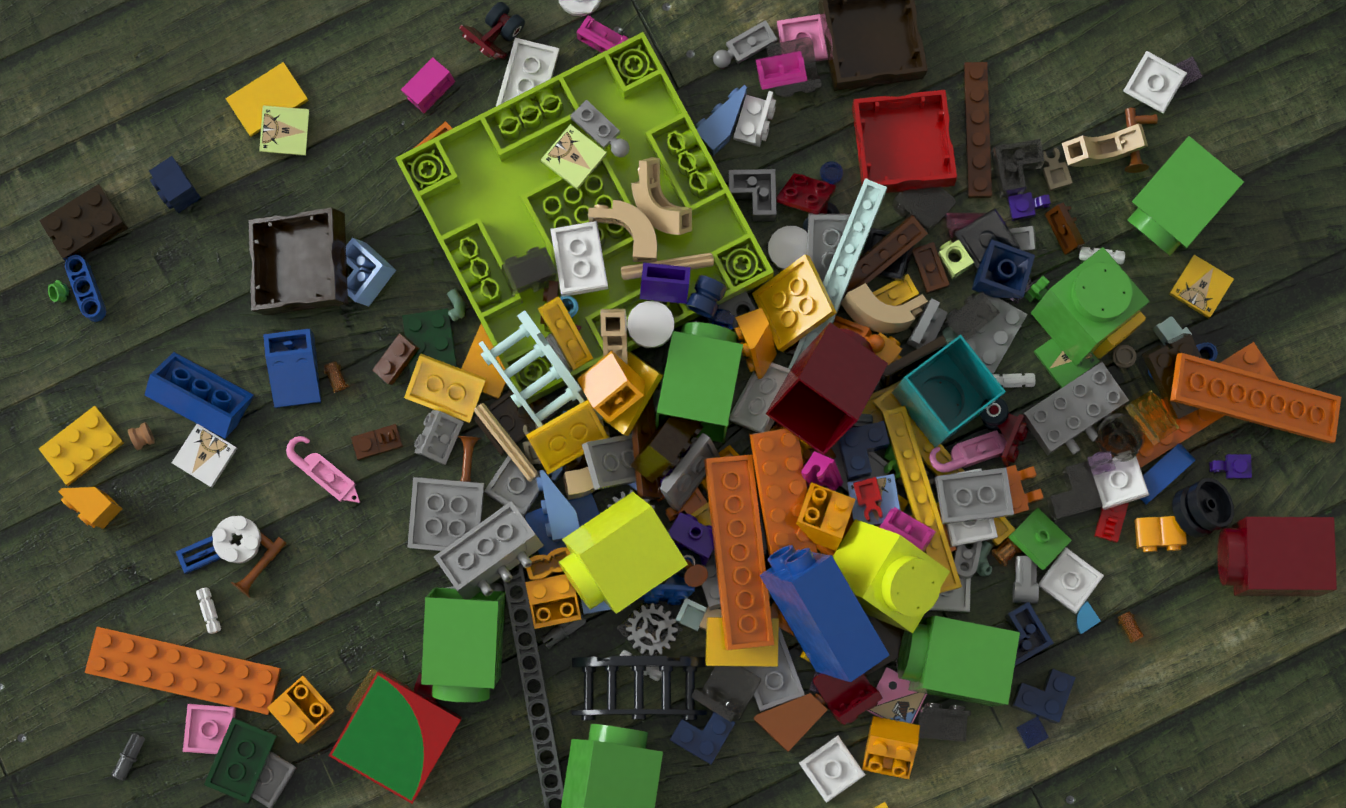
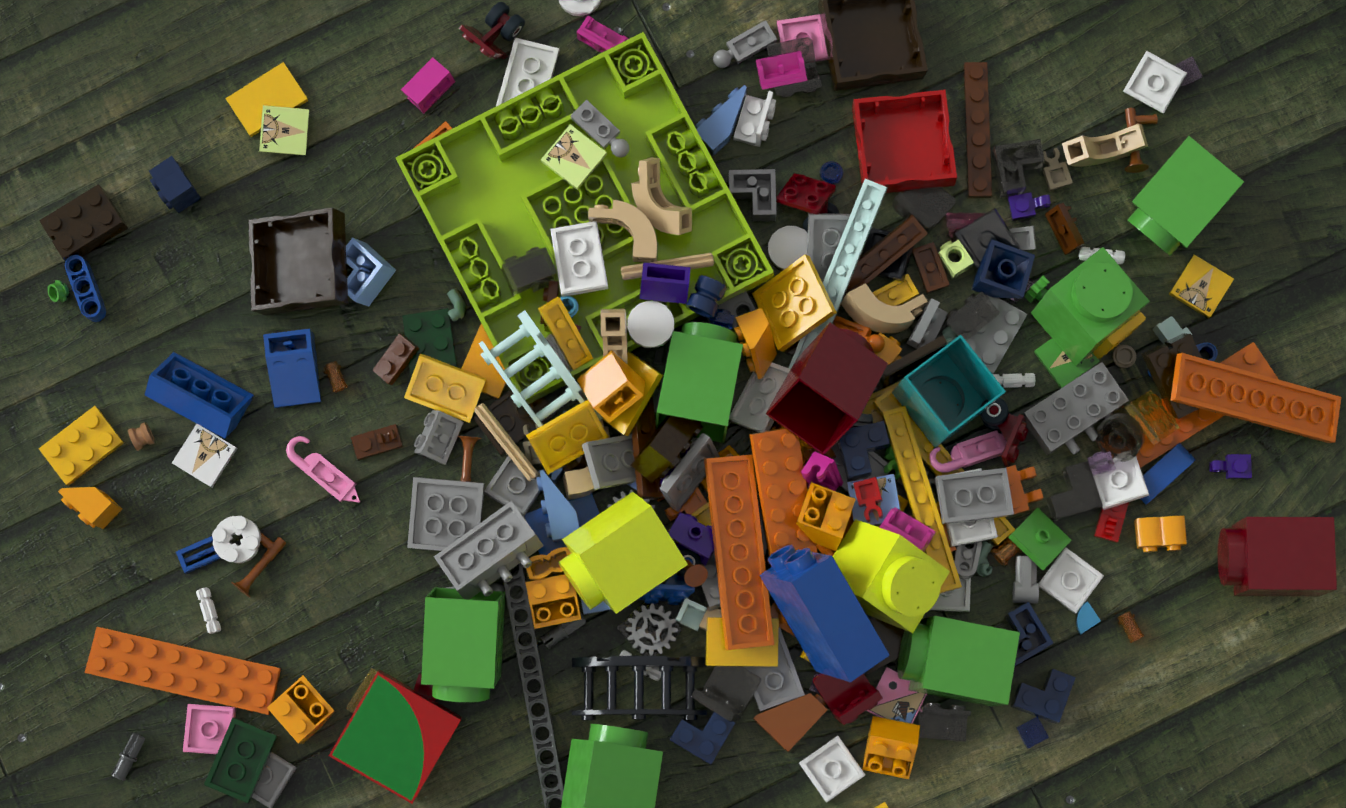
black wheel [1172,478,1234,538] -> none

